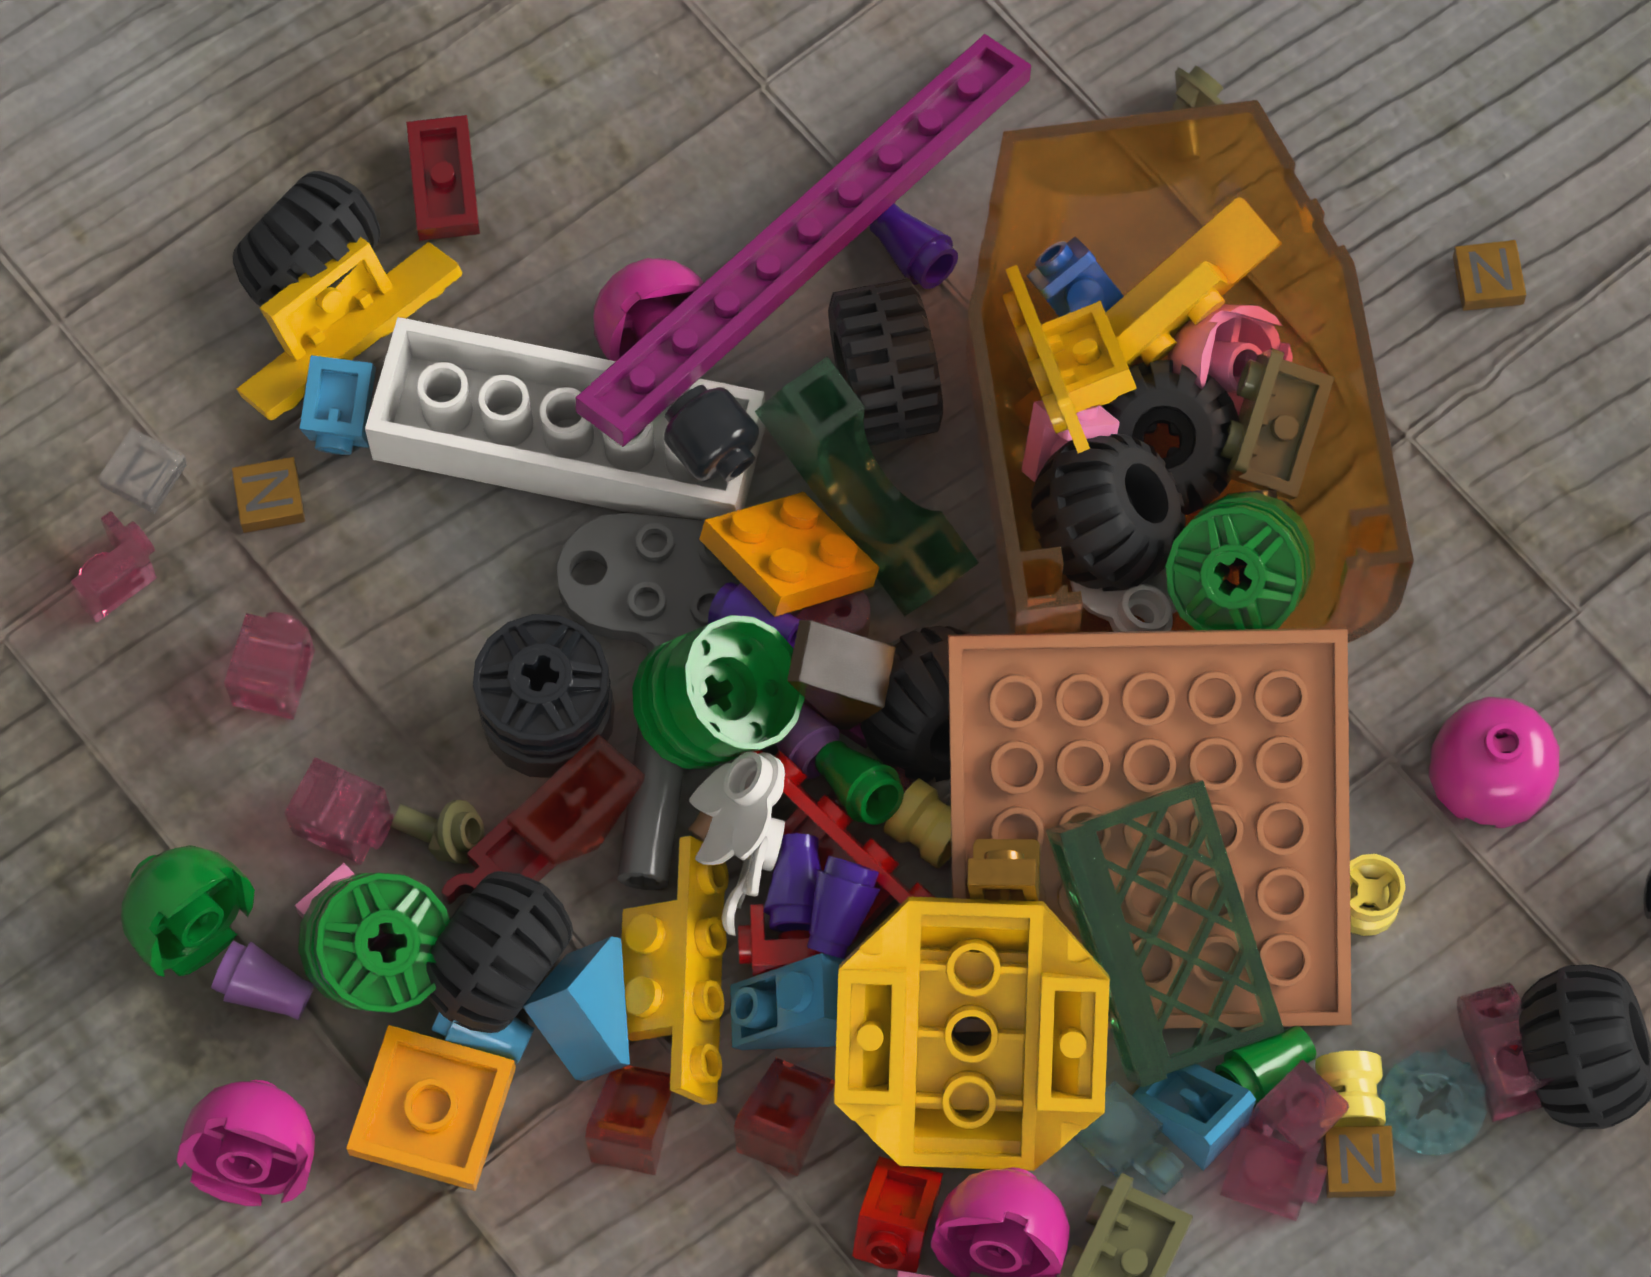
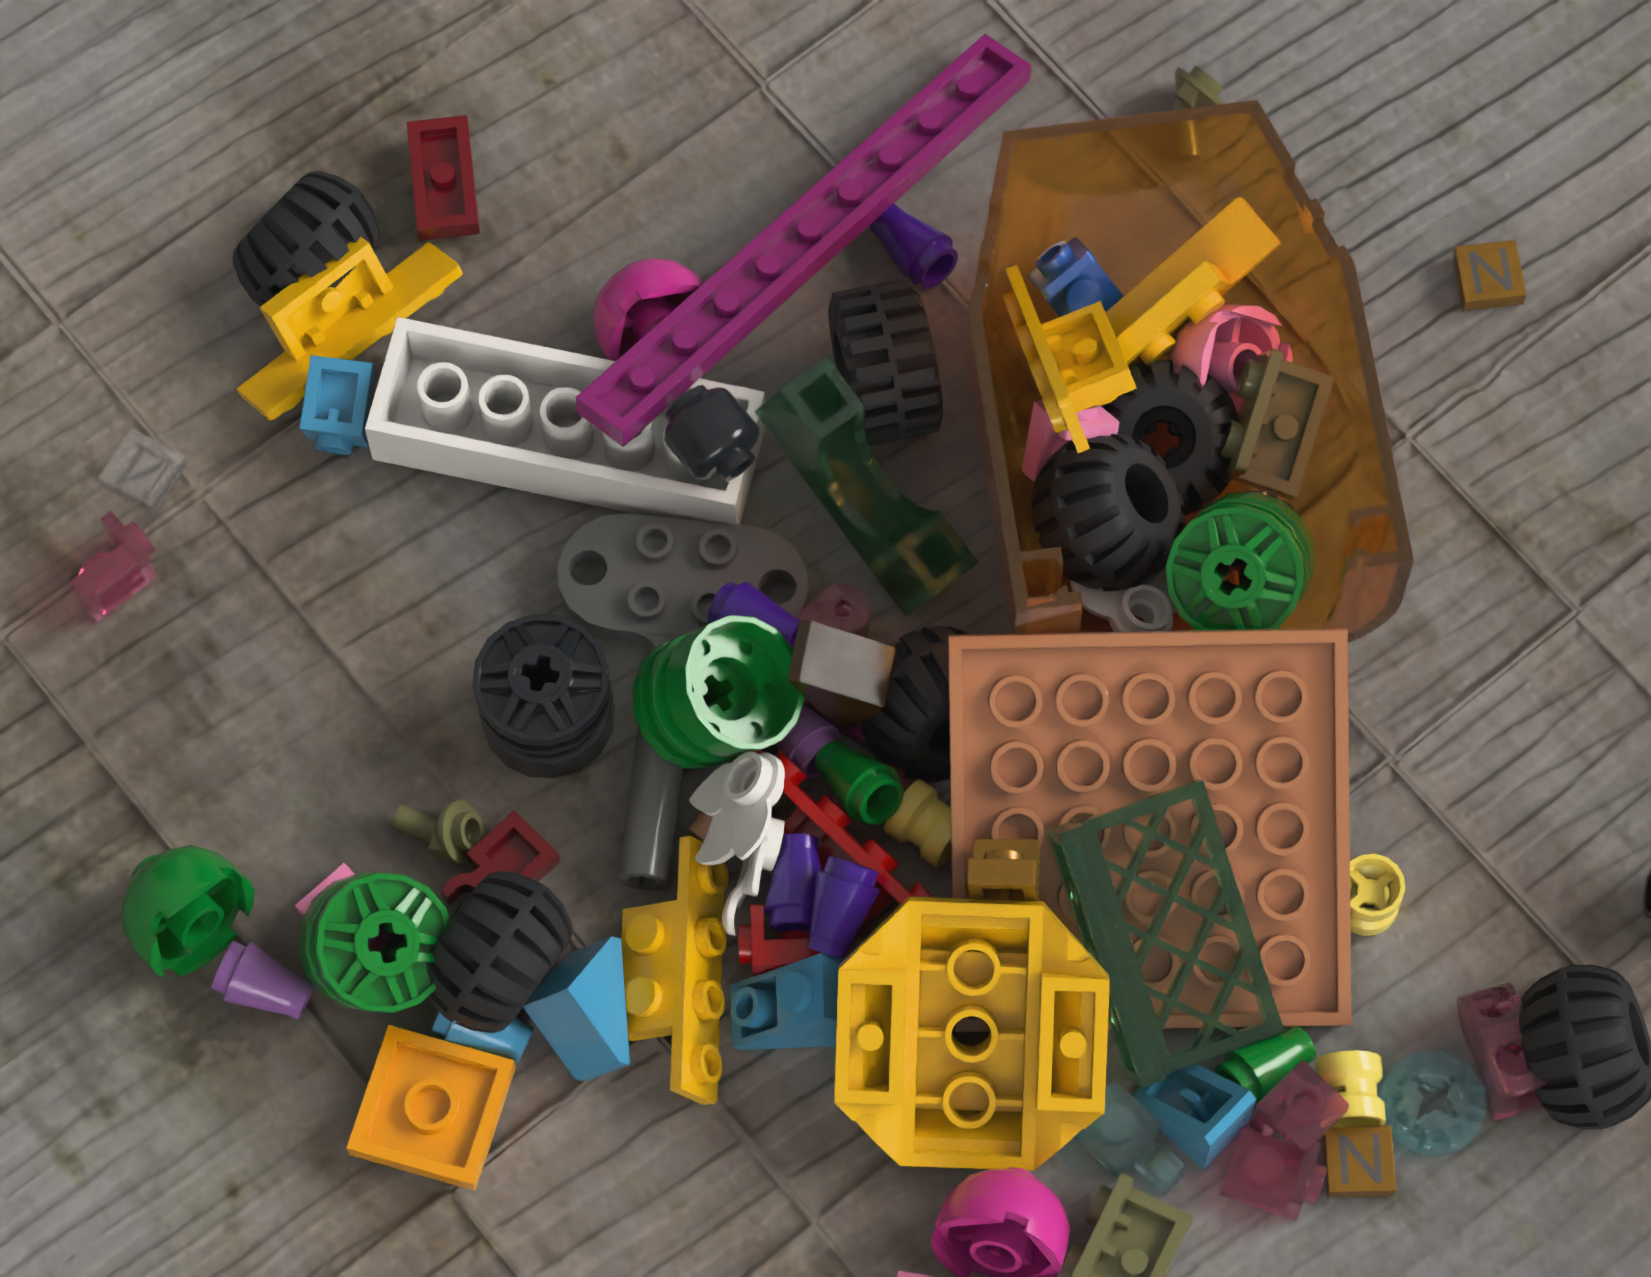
dark pink cylinder [176,1080,315,1206] -> none
clear pink brick [224,612,315,720] -> none
pearl gold tile [232,457,305,533] -> none
clear pink brick [284,757,393,865] -> none
clear red slope [507,734,645,865] -> none
clear red slope [585,1065,675,1175] -> none
light orange plate [699,492,880,617] -> none
clear red slope [734,1057,835,1176] -> none
red bracket [852,1156,943,1273] -> none
dark pink cylinder [1429,697,1560,828] -> none

